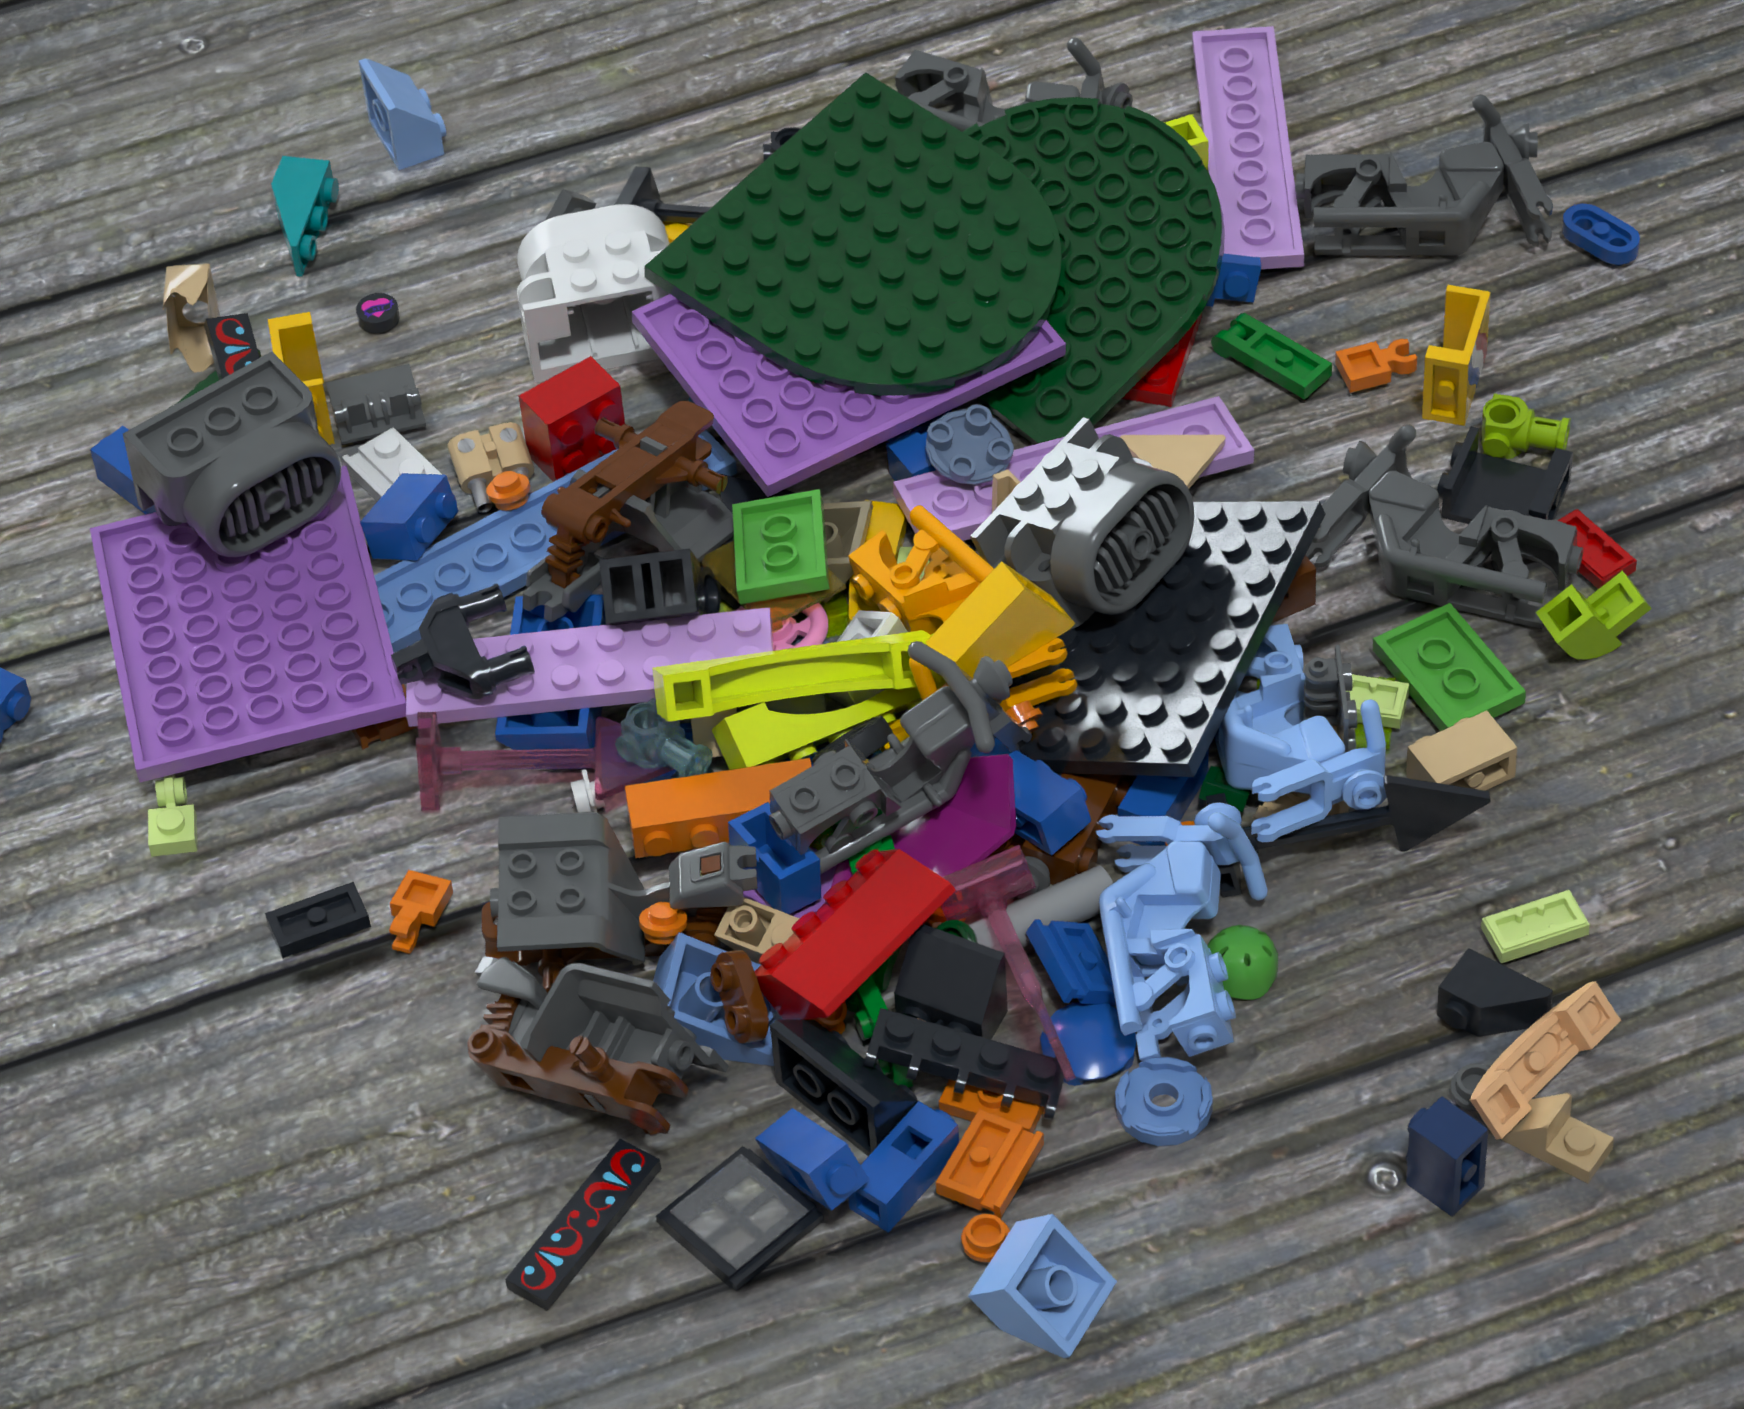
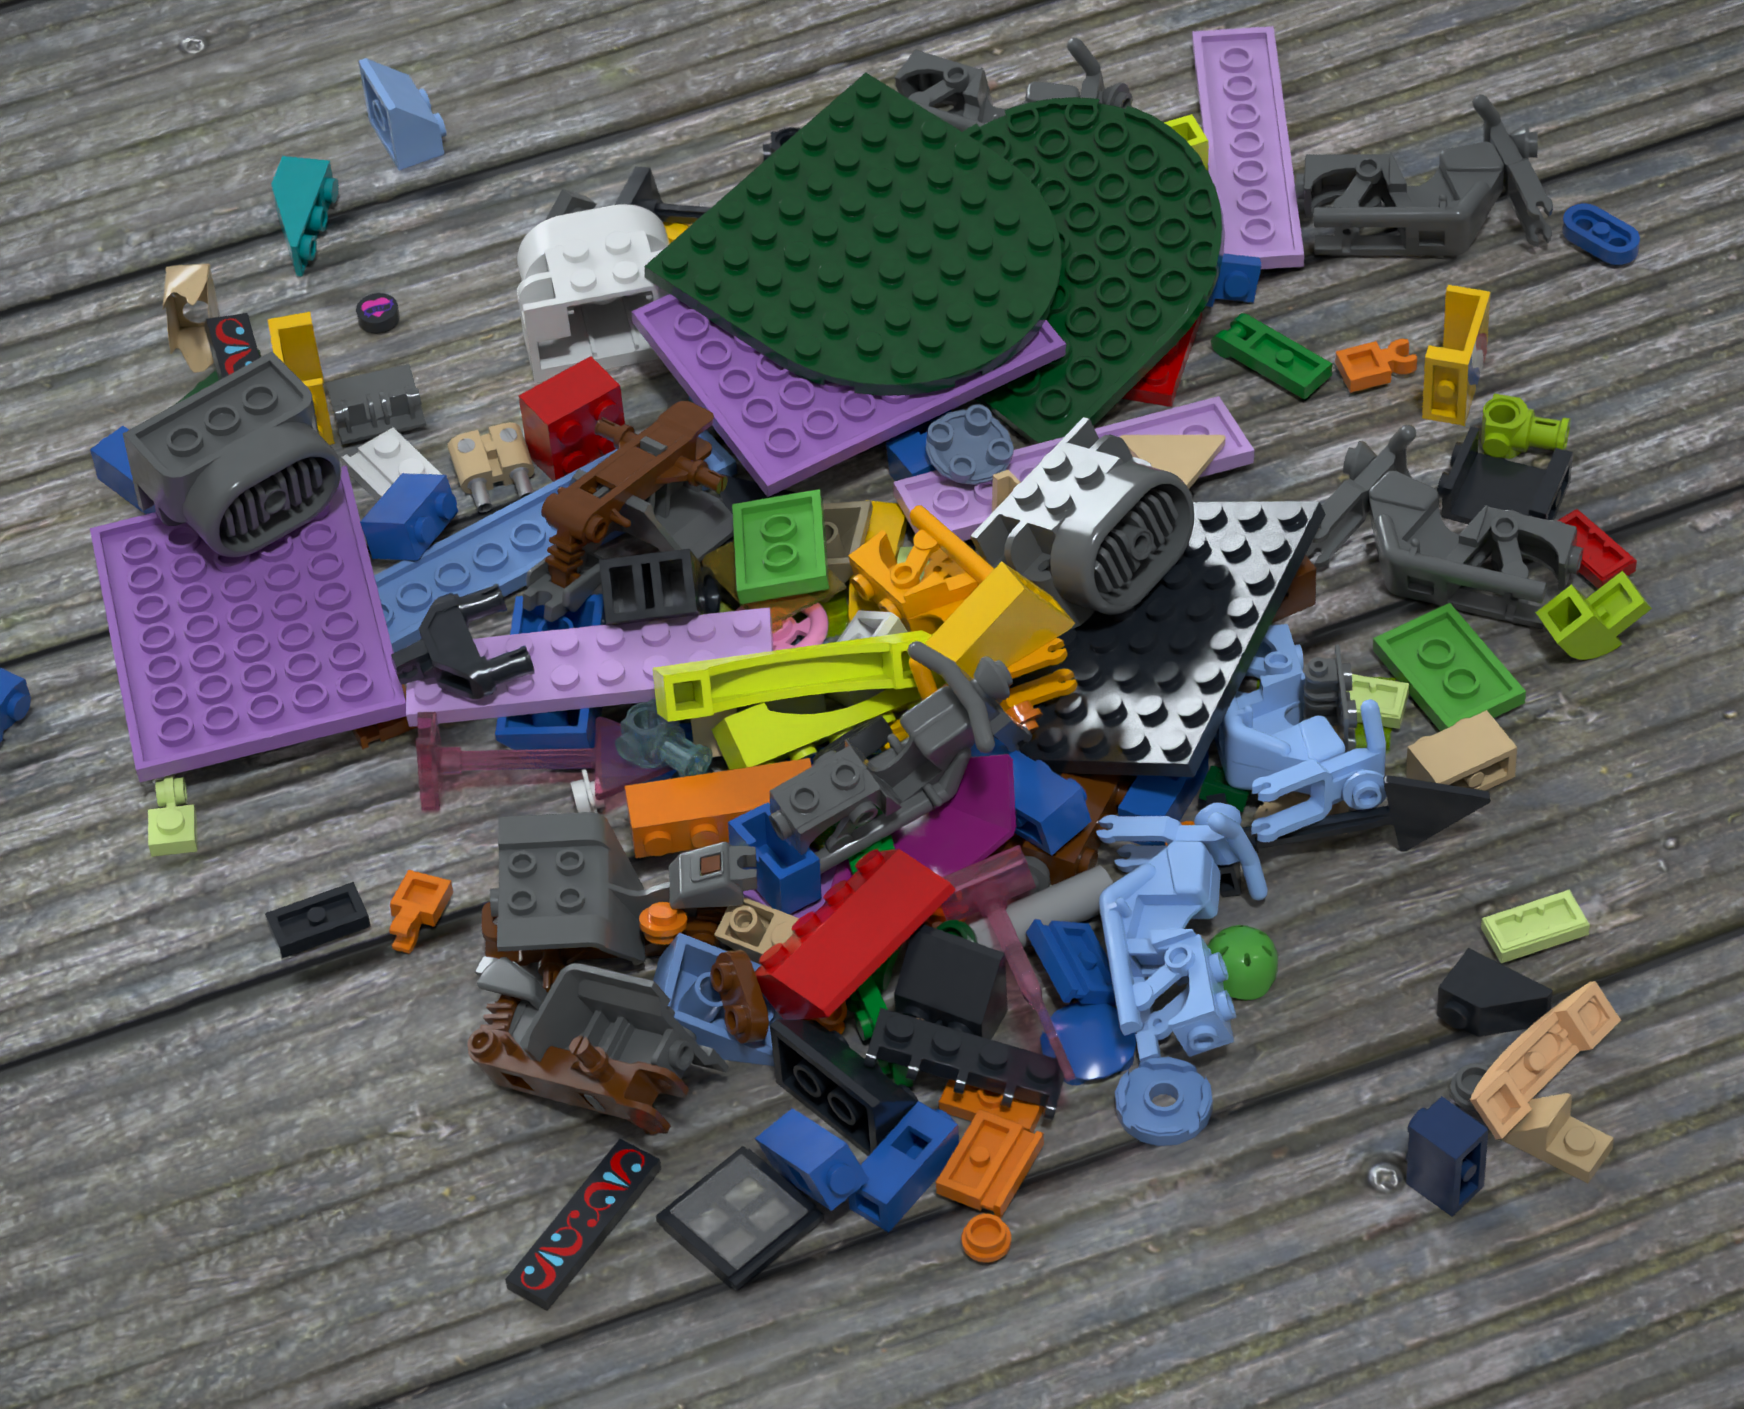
orange plate [486,471,531,511] -> none
light blue slope [968,1214,1117,1358] -> none

